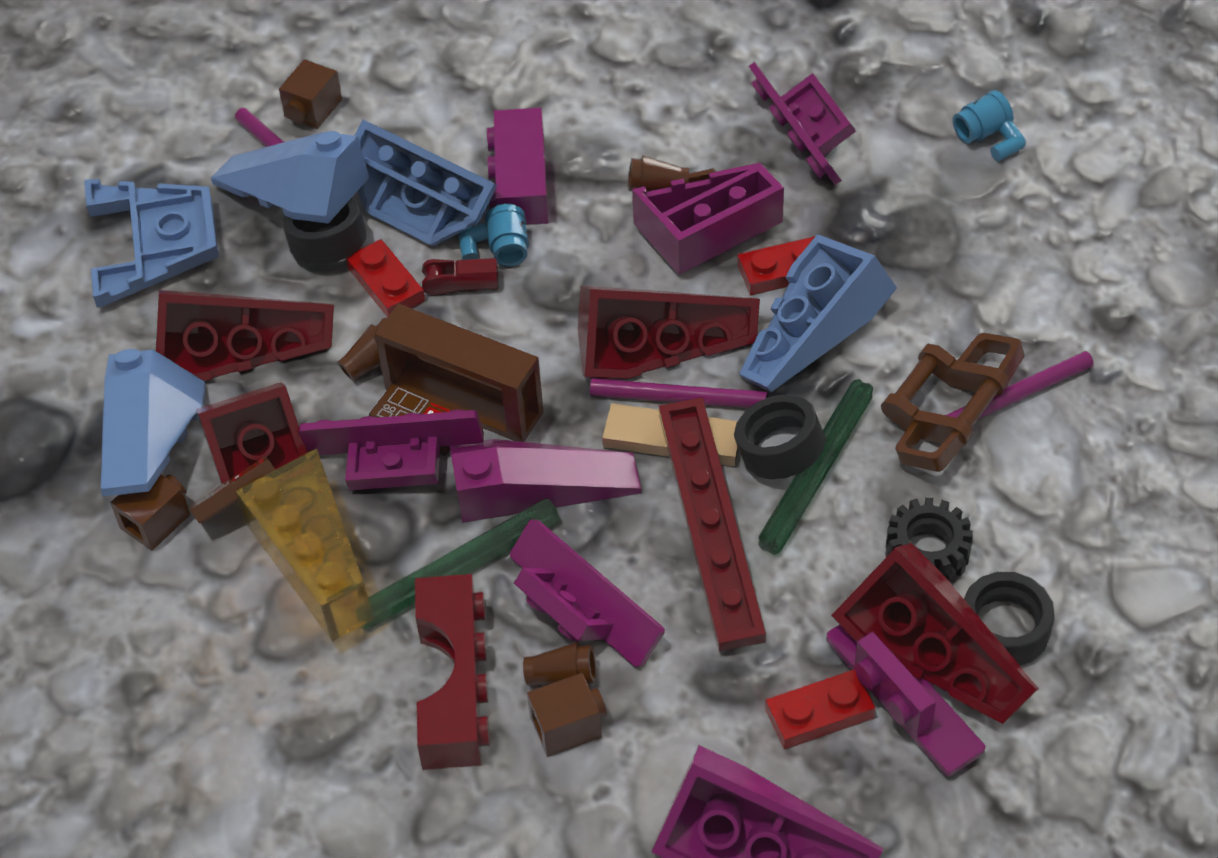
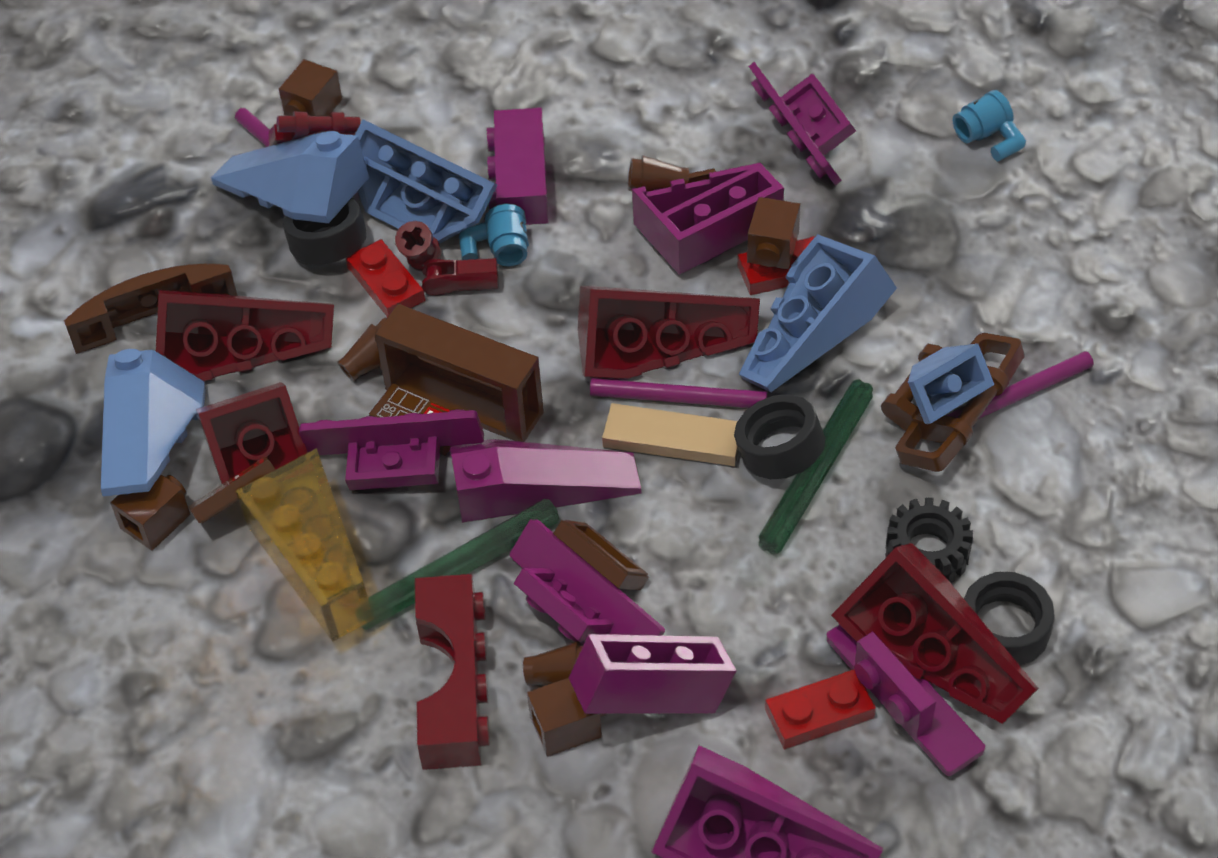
medium blue wing [84,179,219,308] -> none
dark red plate [659,397,766,652] -> none
none -> reddish brown slope [64,264,238,354]
none -> dark red plate [269,112,361,146]
none -> dark red bush [395,221,442,271]
none -> reddish brown tile [553,520,649,590]
none -> magenta brick [569,634,737,714]
none -> reddish brown brick [747,197,800,269]
none -> medium blue slope [908,344,994,424]

